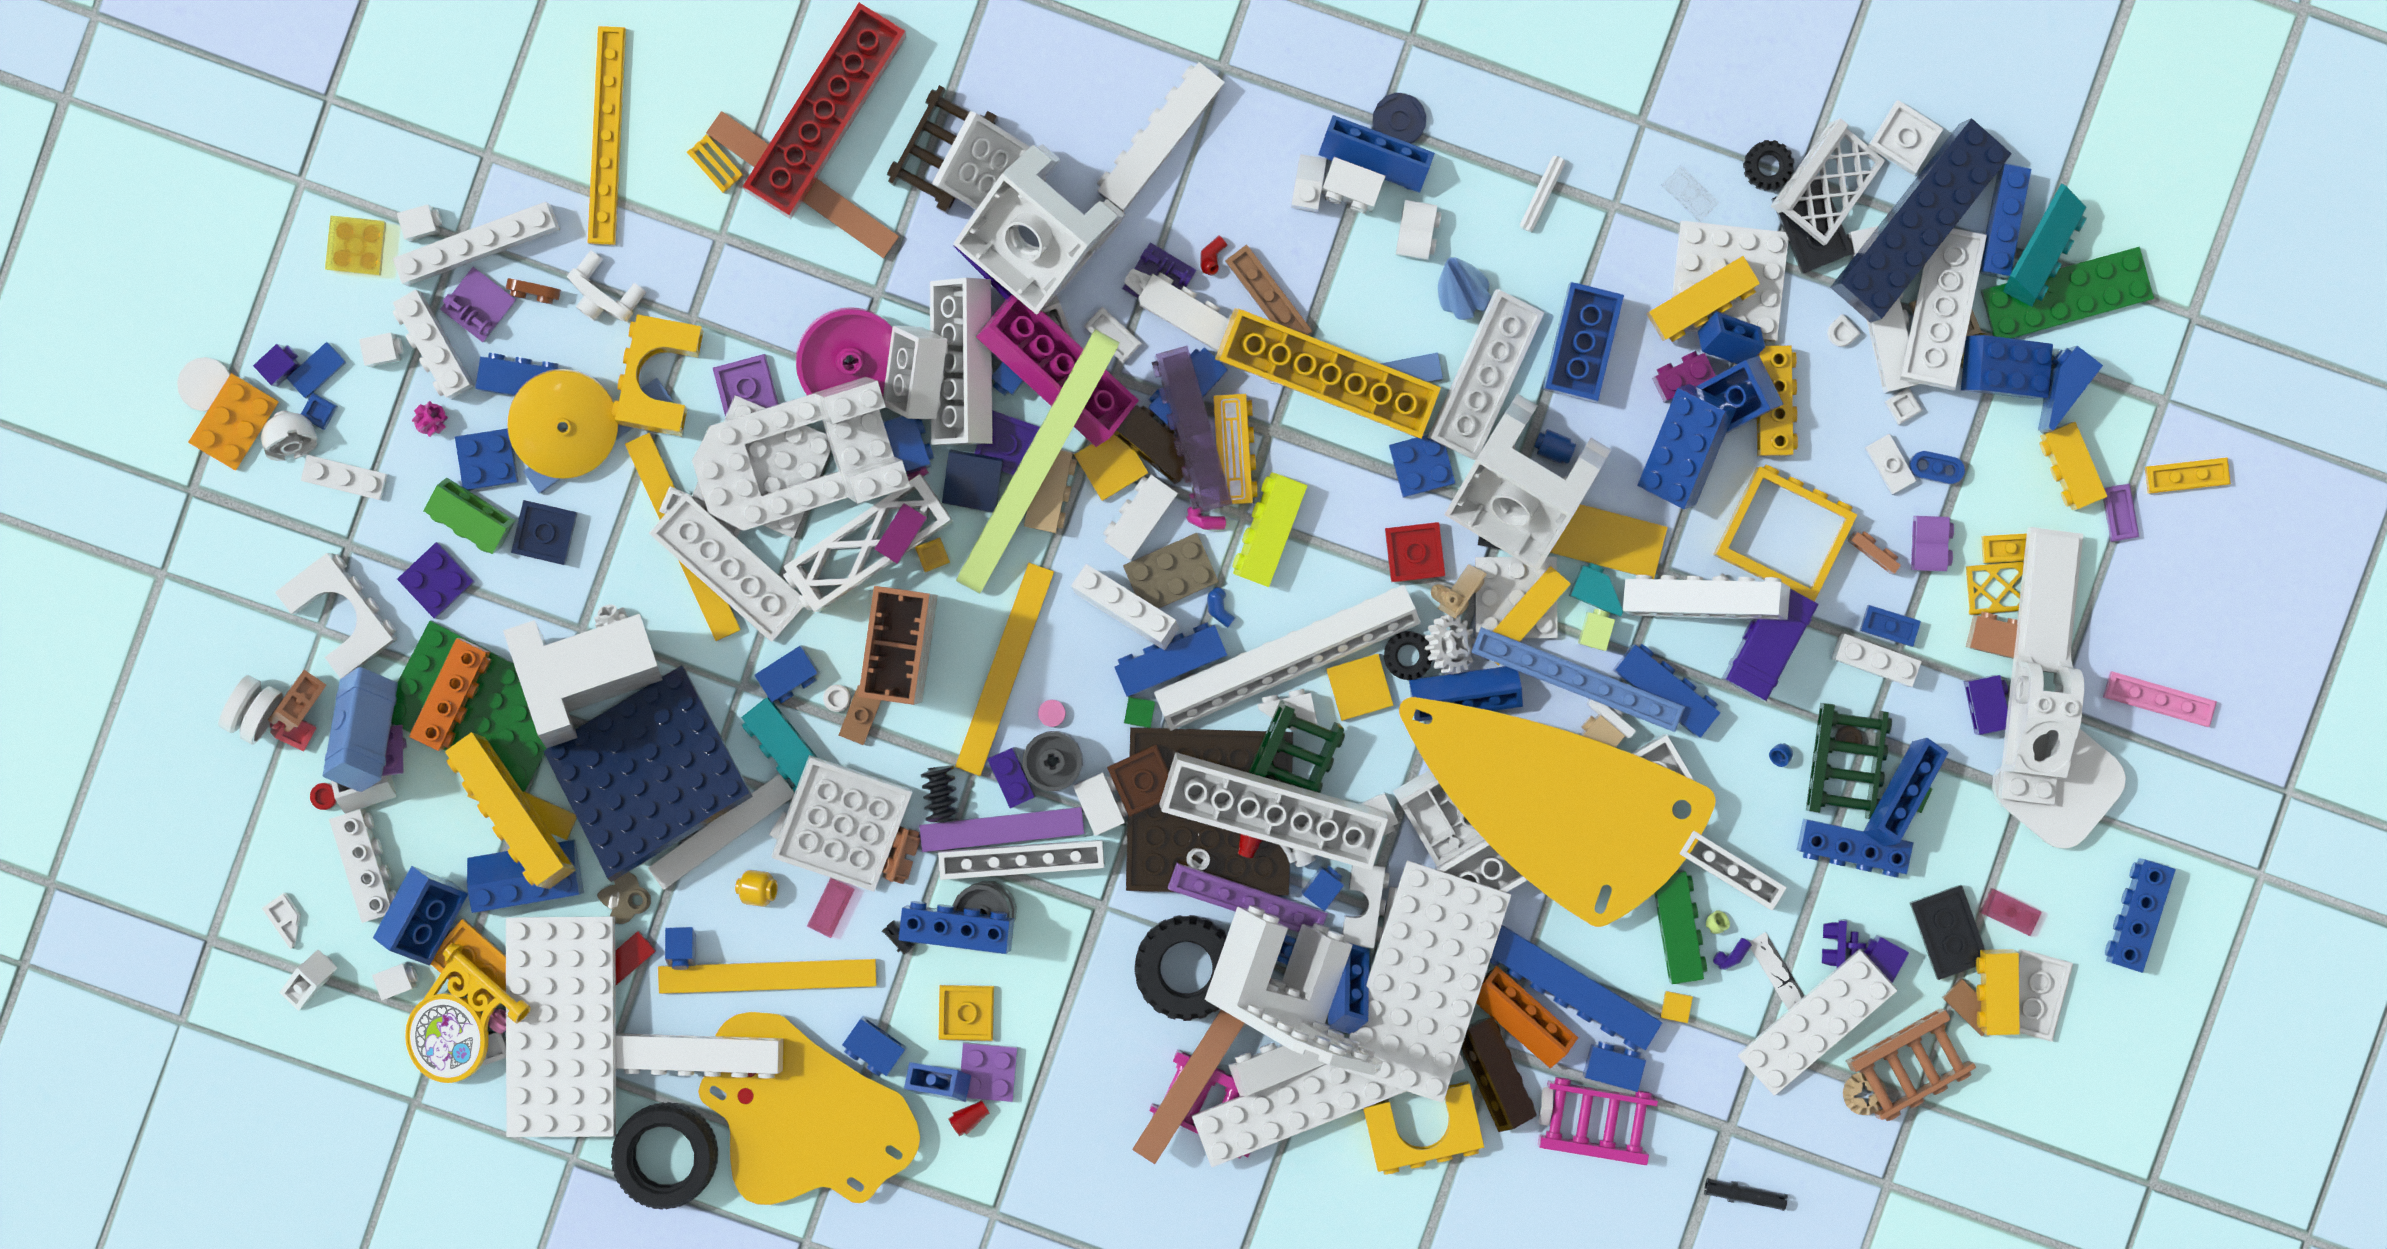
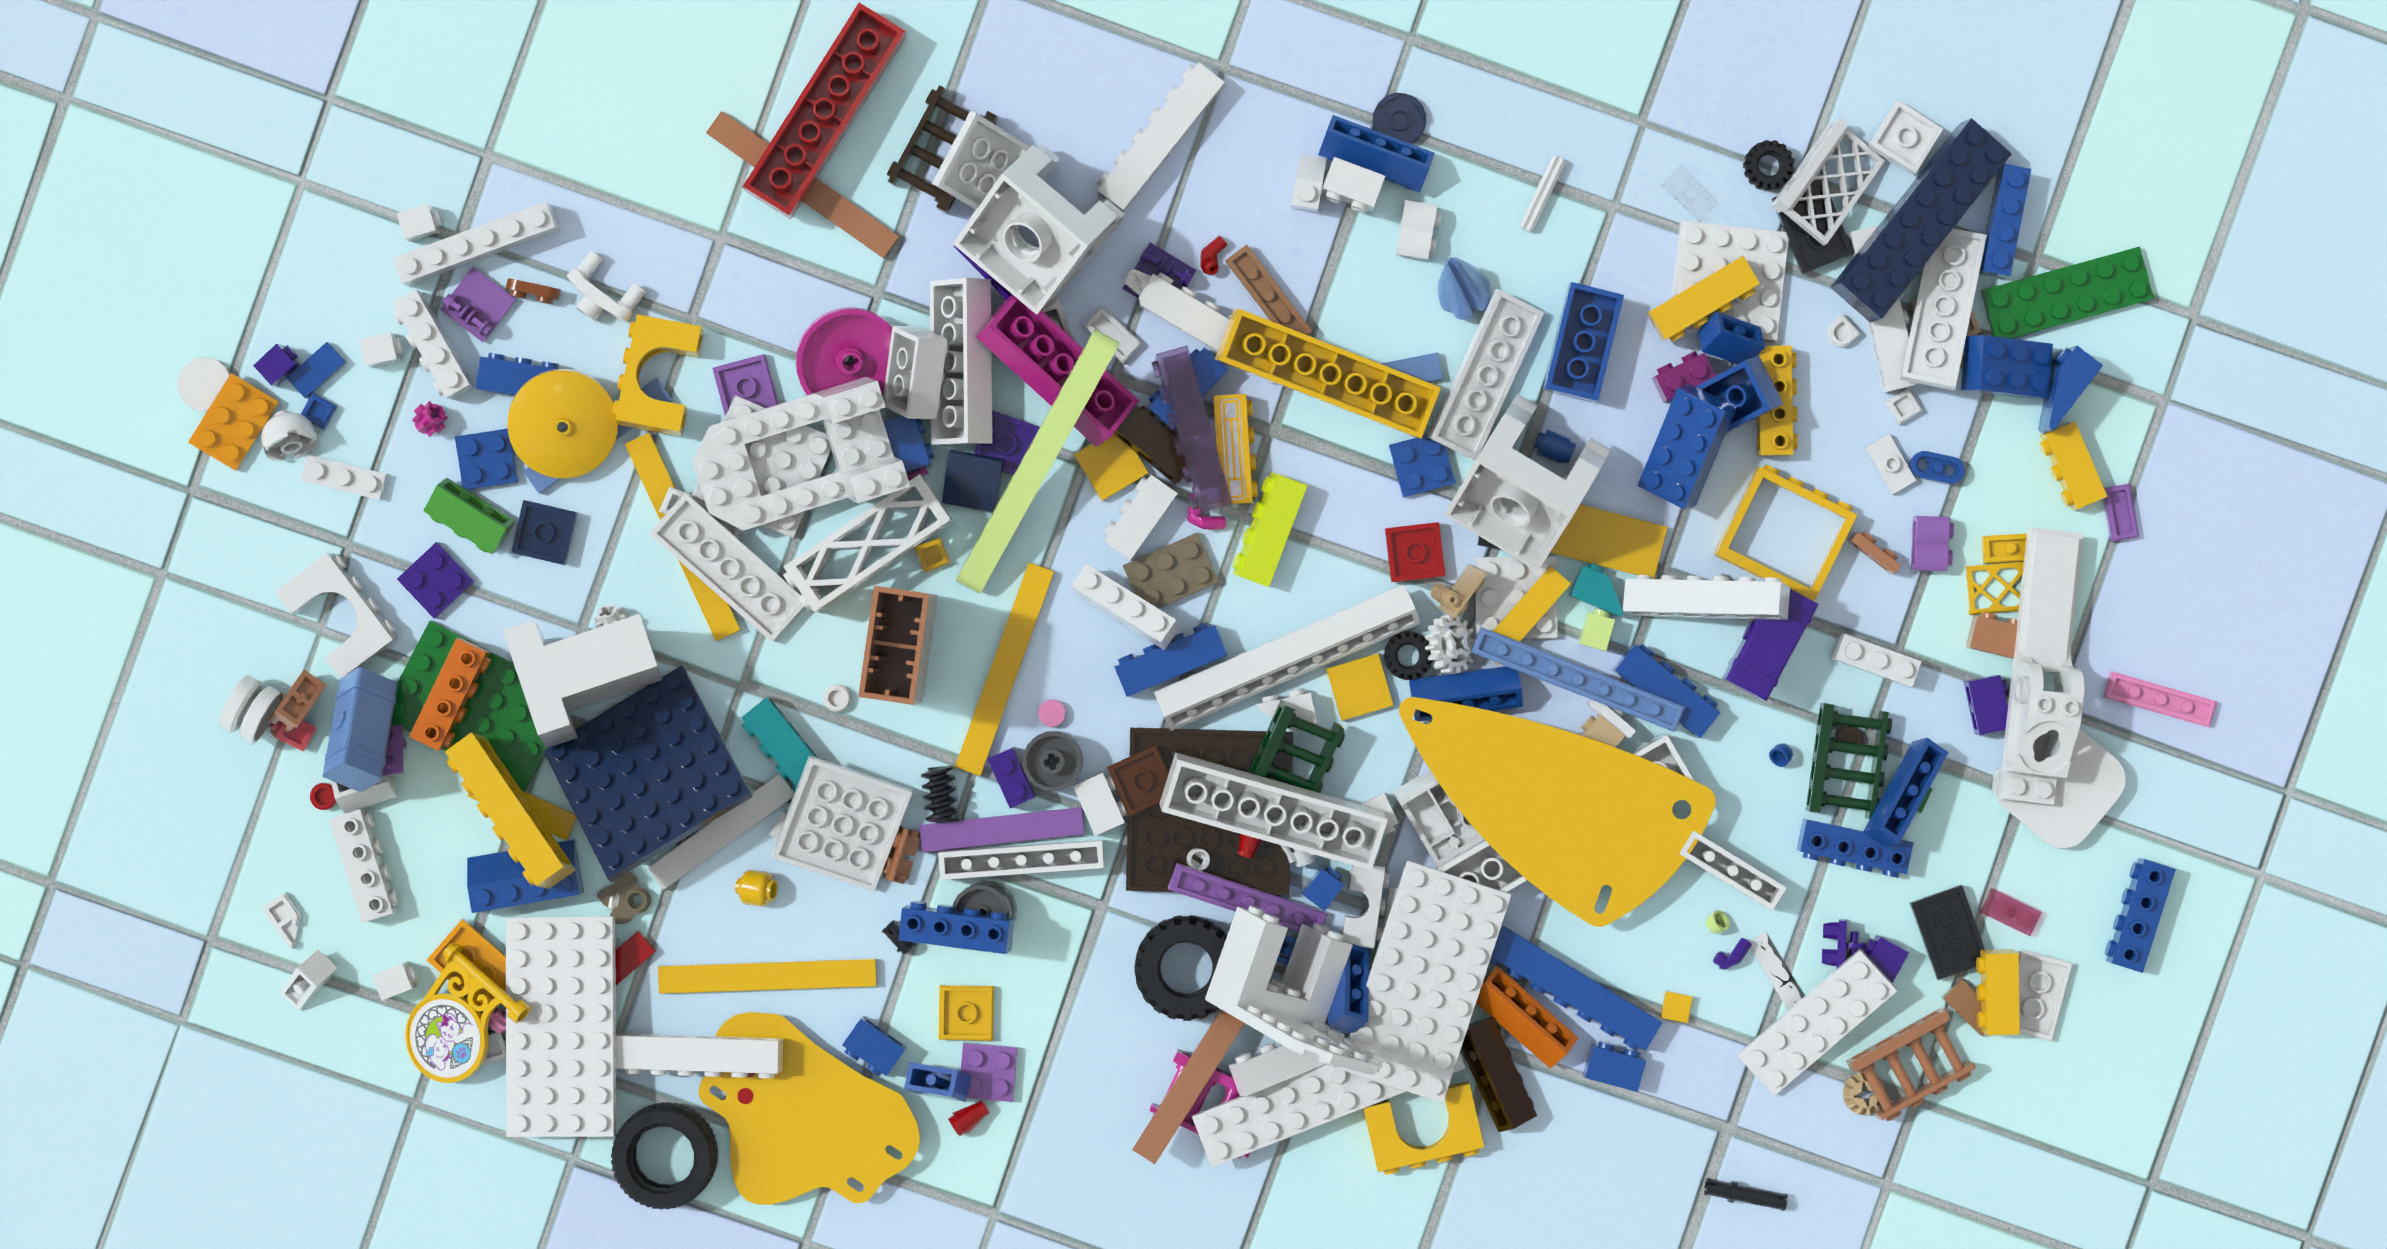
clear yellow plate [325,215,387,276] -> none
blue brick [373,866,468,966] -> none
yellow tile [587,26,626,245] -> none
blue brick [665,927,696,970] -> none
yellow tile [687,134,744,194] -> none
blue brick [754,645,820,704] -> none
clear pink tile [806,878,855,938] -> none
medium nougat plate [838,685,882,745] -> none
magenta tile [874,503,927,564] -> none
blue brick [992,362,1024,396] -> none
tan brick [1024,450,1077,534] -> none
green tile [1124,697,1155,728] -> none
blue arm [1207,587,1236,628] -> none
dark pink fence [1537,1077,1658,1166] -> none
white tile [1538,1087,1553,1126] -> none
green brick [1654,870,1708,985] -> none
blue plate [1859,605,1921,647] -> none
teal slope [2003,183,2087,307] -> none
yellow tile [2145,457,2231,494] -> none

